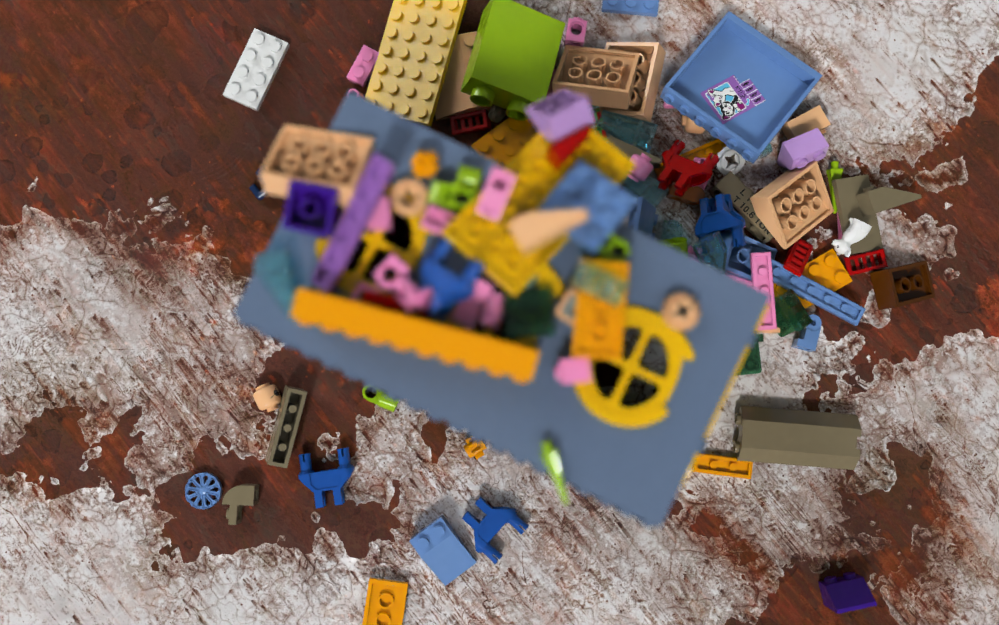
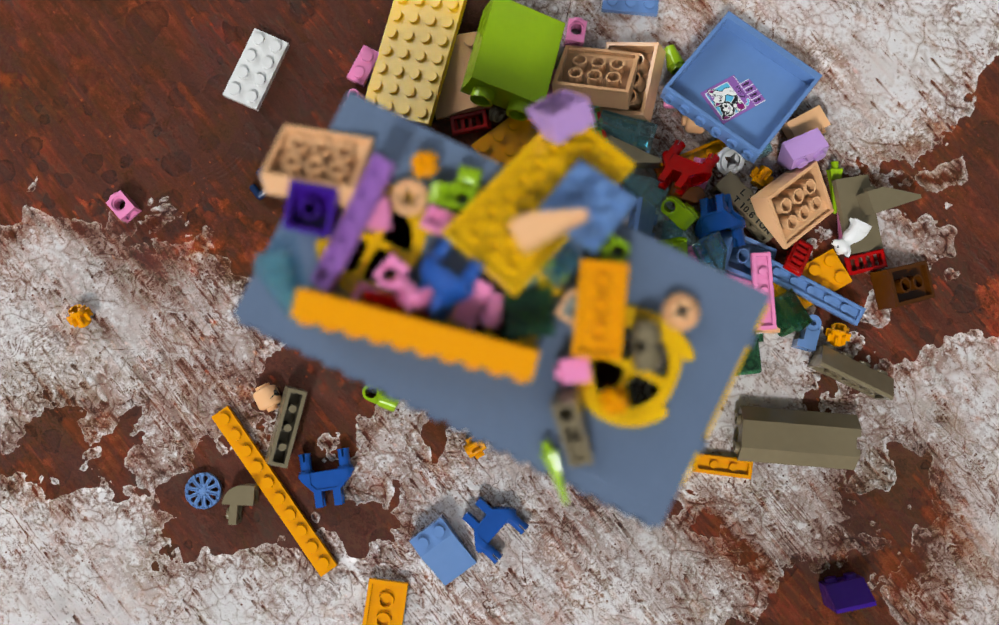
bright pink slope [475,166,517,221] -> none
red slope [547,125,592,170] -> none
clear light blue slope [570,262,628,306] -> none
bright pink head [628,153,653,183] -> none
none -> light orange gear [66,304,93,328]
none -> bright pink brick [106,190,142,223]
none -> light orange plate [211,406,338,577]
none -> clear light blue slope [541,249,580,291]
none -> dark tan slope [551,387,594,467]
none -> light orange gear [598,386,630,415]
none -> dark tan piece [632,322,661,371]
none -> lime piece [661,195,701,231]
none -> lime cone [664,45,685,75]
none -> light orange gear [749,165,774,189]
none -> dark tan slope [807,344,894,400]
none -> light orange gear [825,323,851,347]

